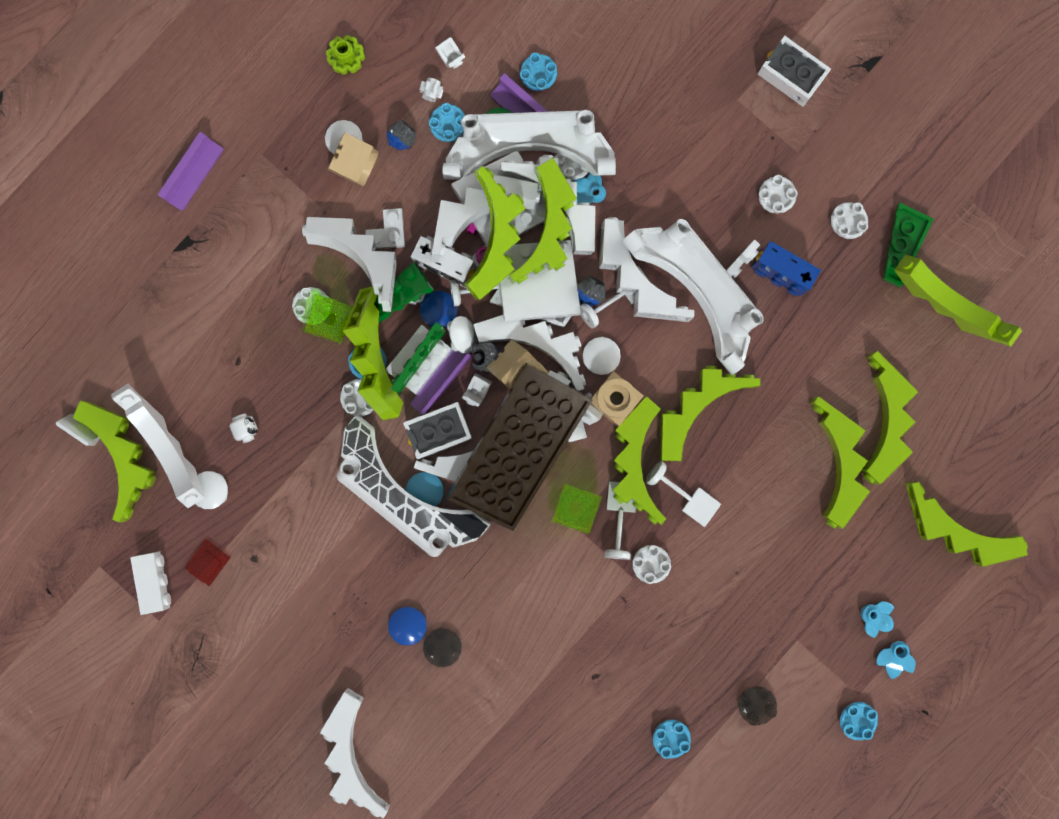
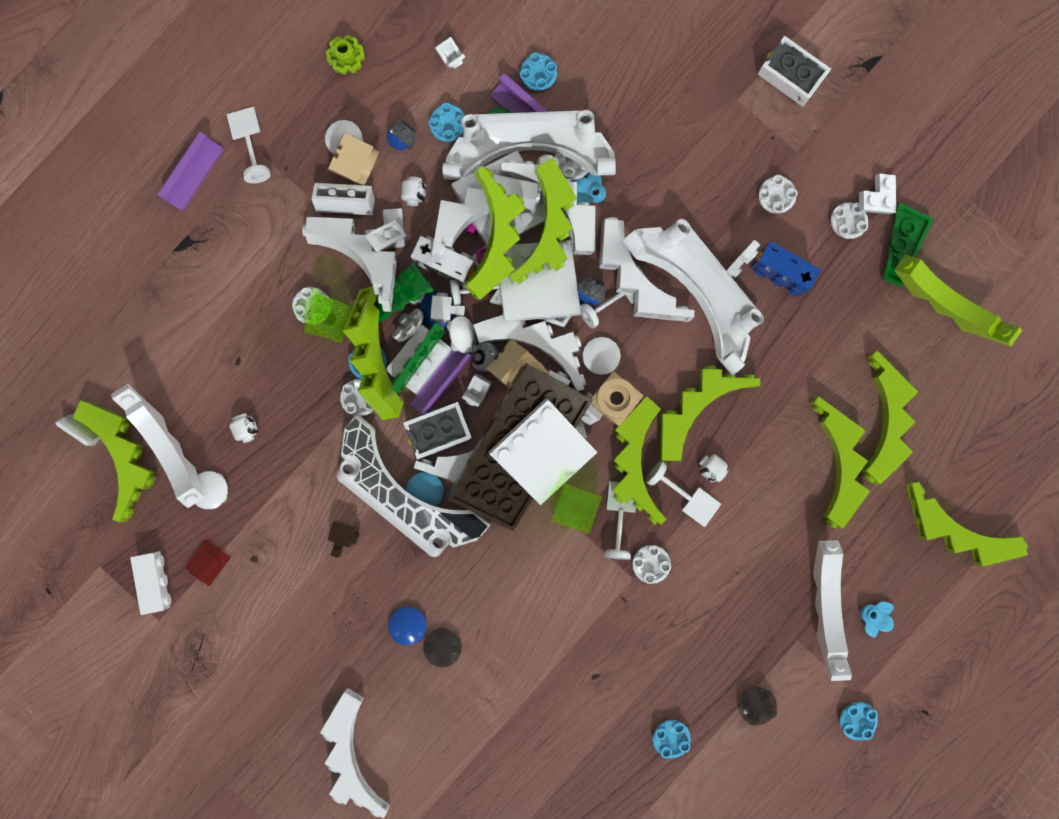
white gear [419,78,443,102] -> none
medium azure plate [876,641,916,679] -> none
none -> white piece [227,106,271,183]
none -> white brick [312,183,375,215]
none -> dark brown brick [327,521,360,558]
none -> white plate [365,220,407,252]
none -> white dish [392,308,424,342]
none -> white head [401,177,426,206]
none -> white brick [431,293,465,323]
none -> white plate [488,398,597,505]
none -> white head [699,454,729,483]
none -> white arch [813,540,852,681]
none -> white plate [859,174,896,214]

